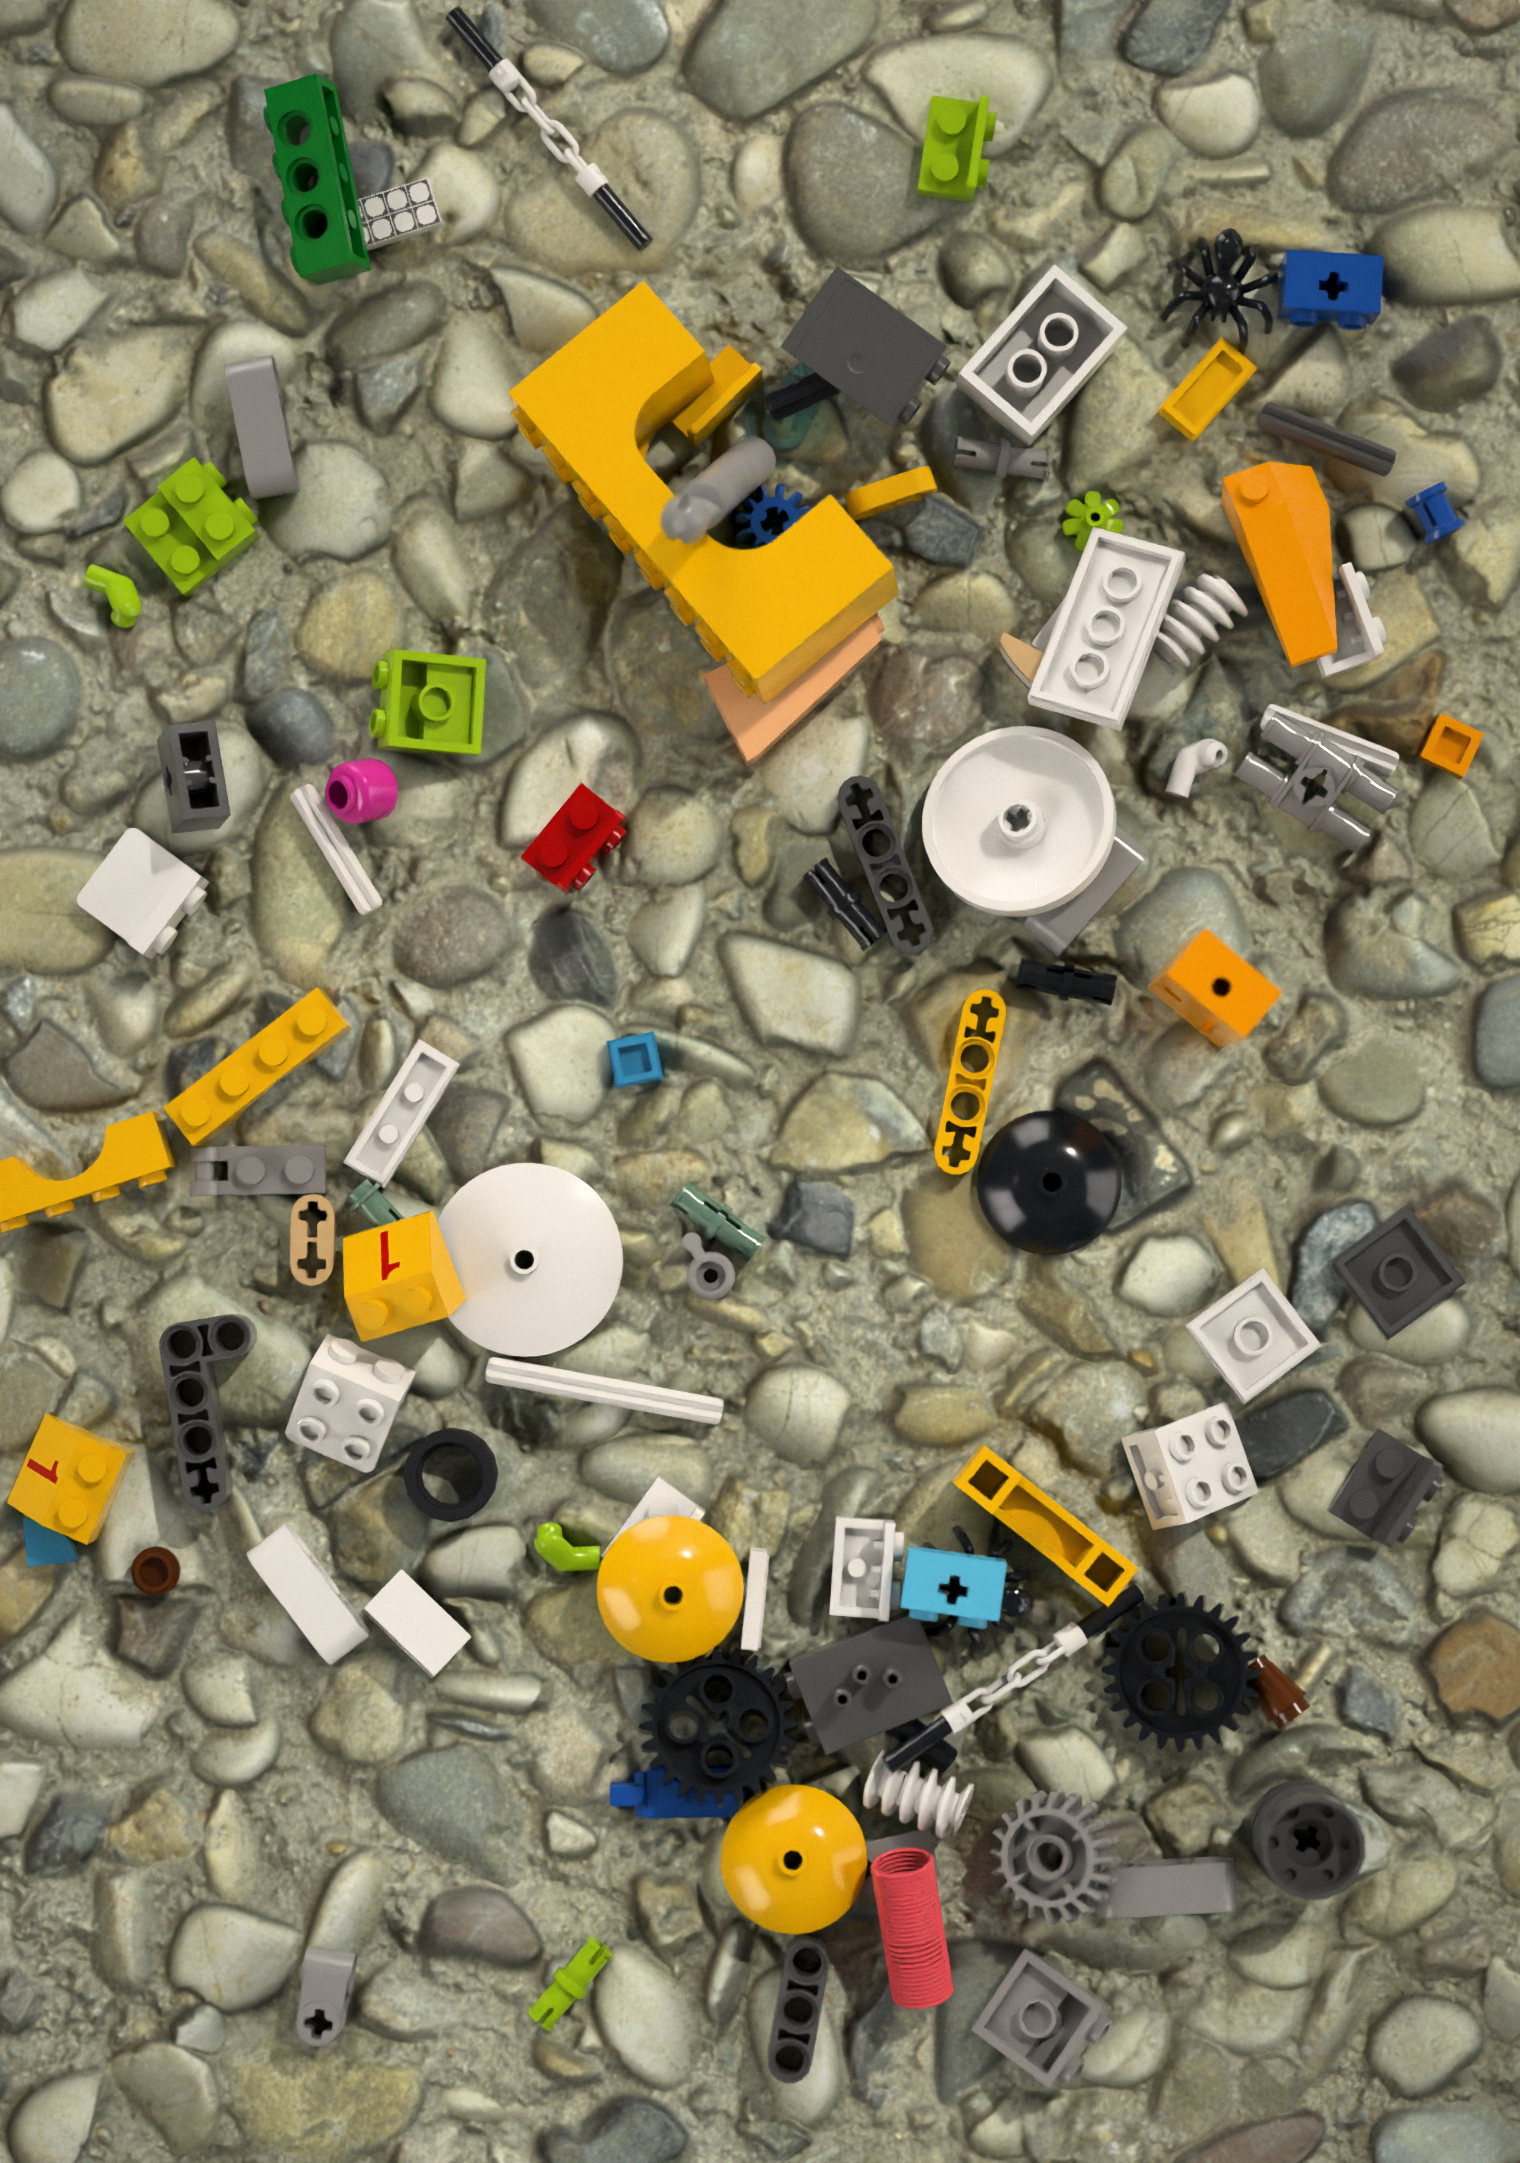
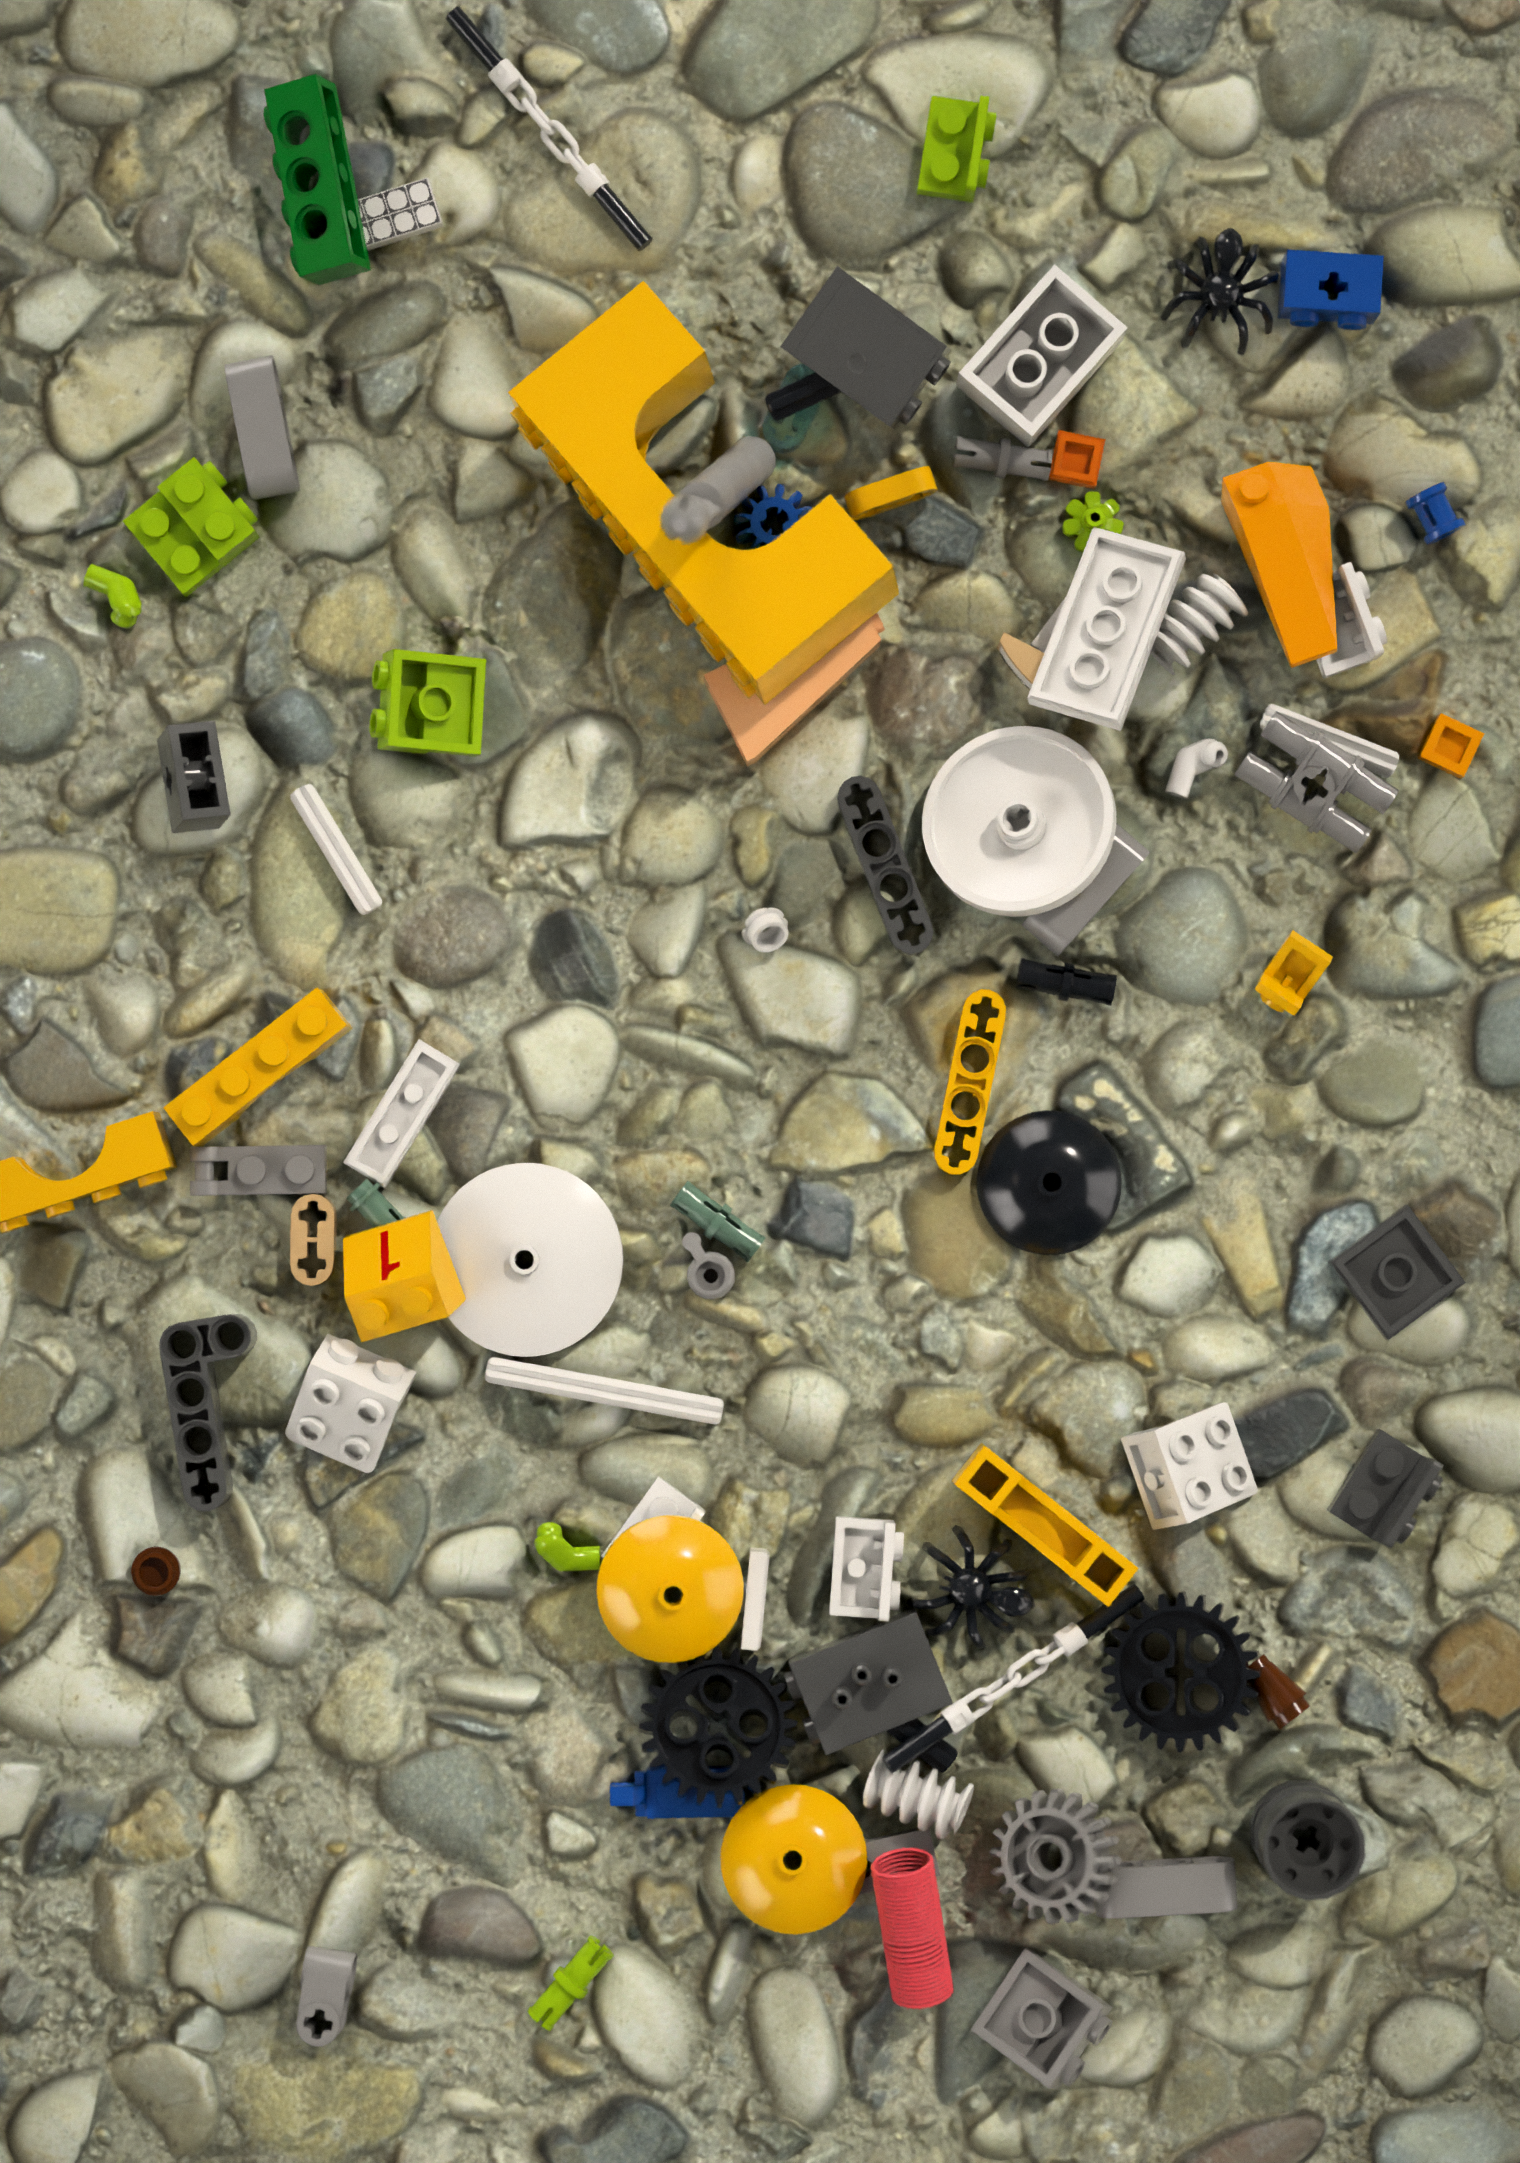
yellow slope [6,1413,135,1545] -> none
dark azure tile [23,1517,79,1567] -> none
white bracket [77,828,209,959] -> none
white beam [247,1523,370,1665] -> none
dark pink head [325,758,398,824] -> none
white hinge [362,1569,471,1678] -> none
black tyre [403,1428,498,1522] -> none
red bracket [521,783,627,895] -> none
dark azure tile [606,1031,664,1089] -> none
yellow panel [669,344,763,448] -> none
dark grey beam [768,1933,829,2083] -> none
black pin [802,858,887,952] -> none
medium azure brick [900,1545,1007,1628] -> none
light orange brick [1147,928,1283,1049] -> none
yellow tile [1157,337,1258,443] -> none
white plate [1184,1268,1322,1404] -> none
dark grey axle [1257,402,1396,476] -> none
none -> white plate [742,907,788,952]
none -> orange tile [1048,430,1105,489]
none -> yellow bracket [1255,930,1333,1016]

